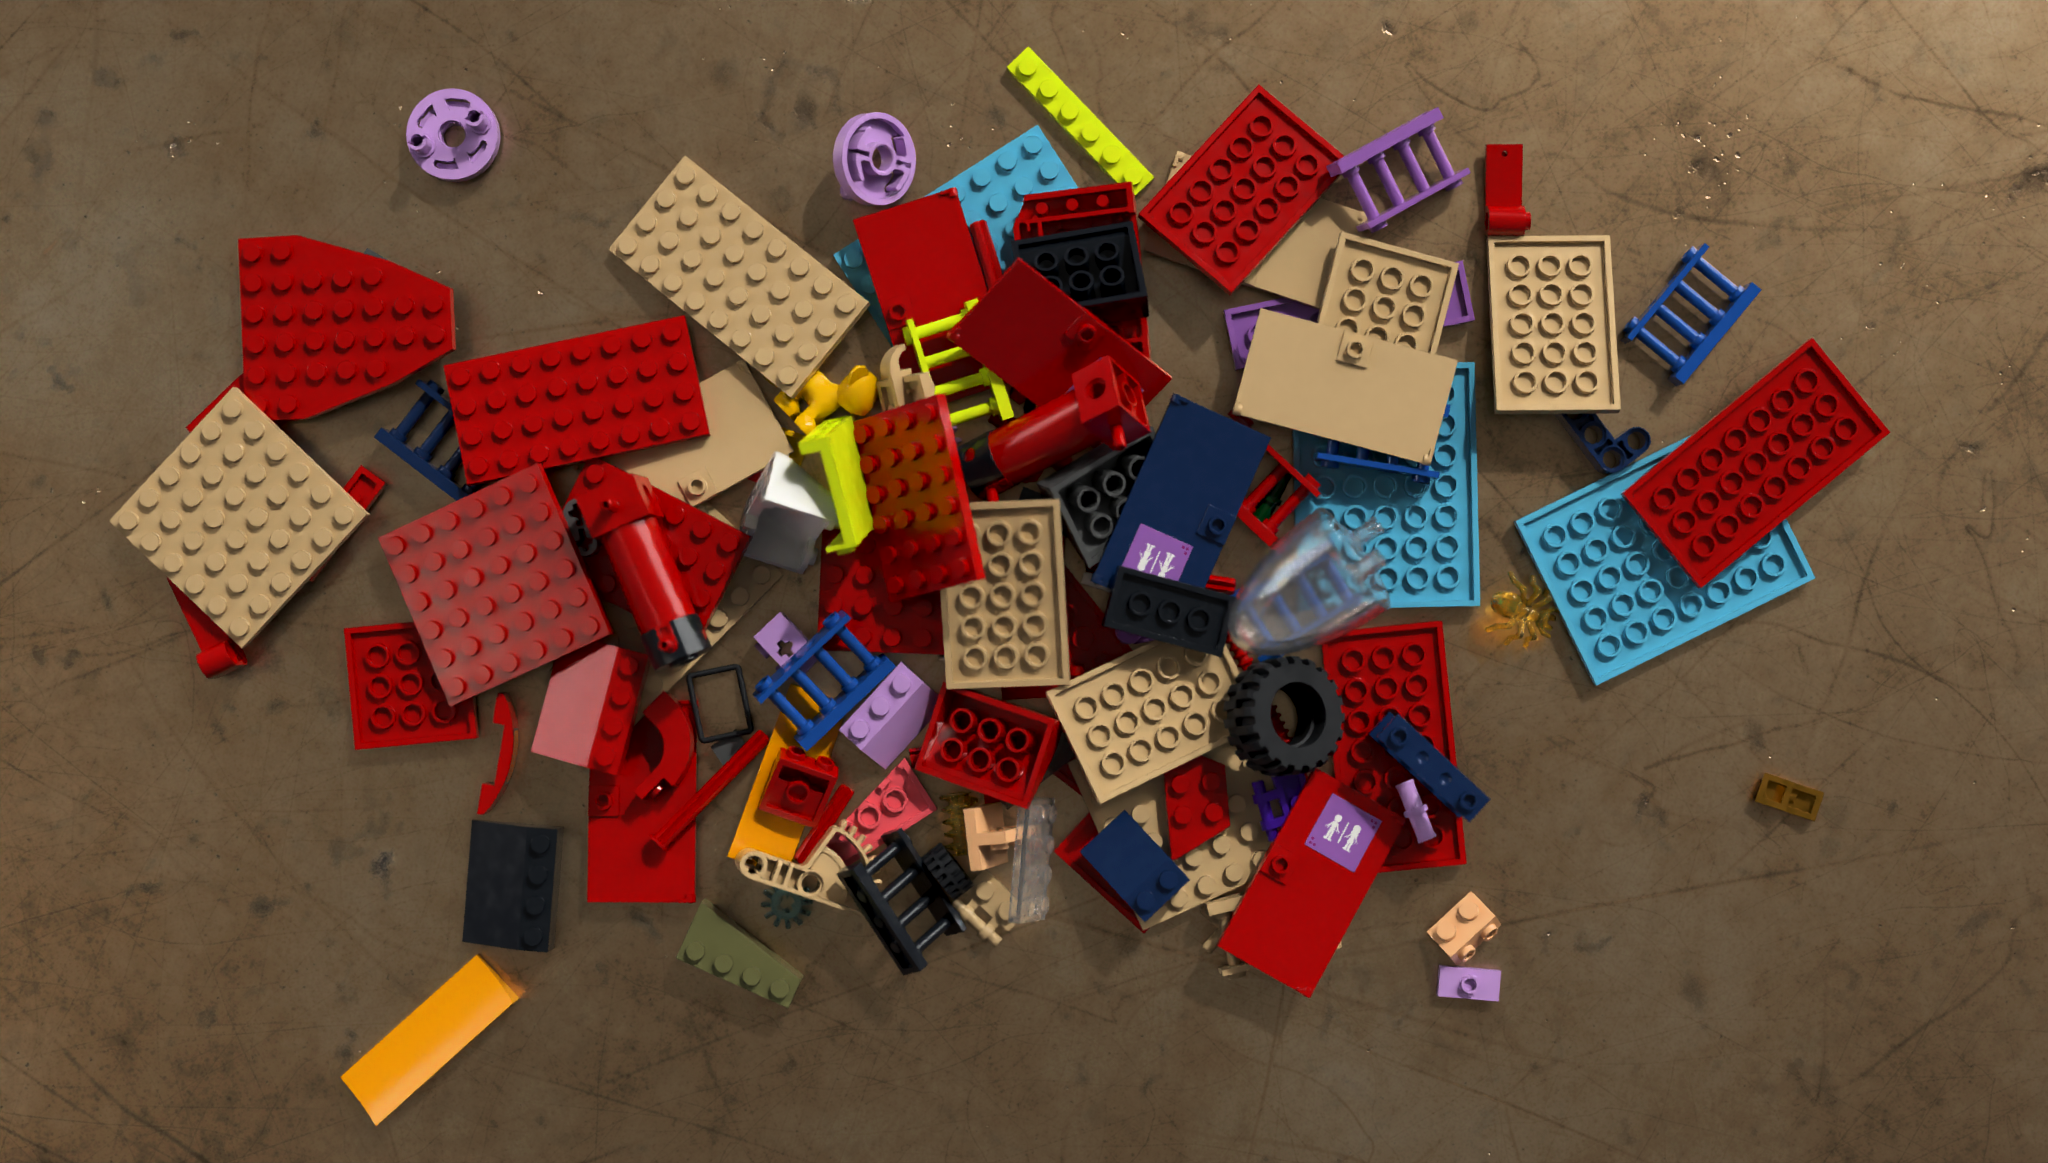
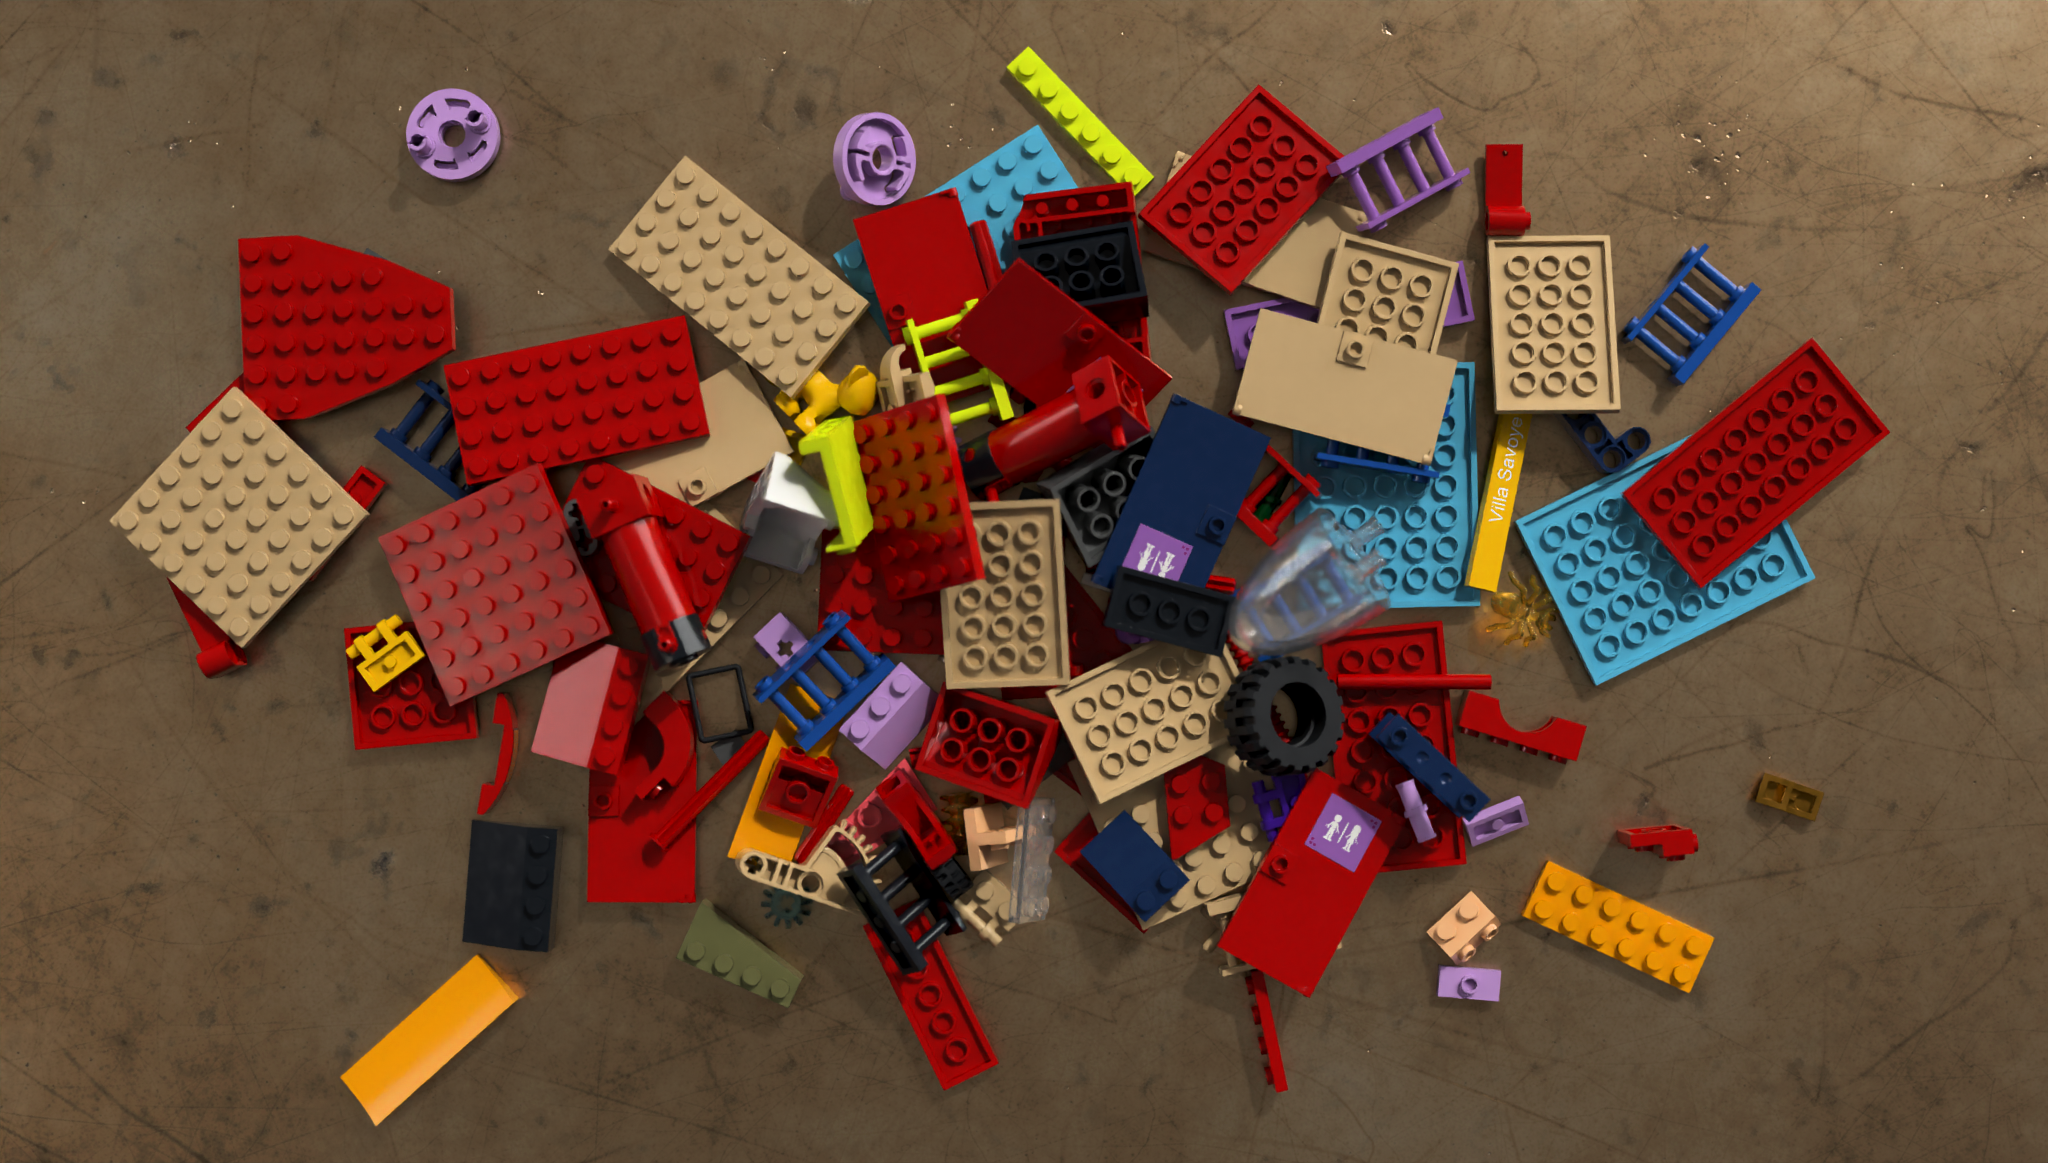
none -> yellow plate [346,614,426,692]
none -> red plate [863,898,999,1091]
none -> red arch [876,769,957,870]
none -> red plate [1245,969,1288,1093]
none -> red piece [1336,674,1492,690]
none -> red arch [1454,690,1587,765]
none -> lavender plate [1462,796,1529,847]
none -> yellow tile [1464,414,1532,593]
none -> light orange plate [1521,860,1715,993]
none -> red plate [1617,824,1698,861]

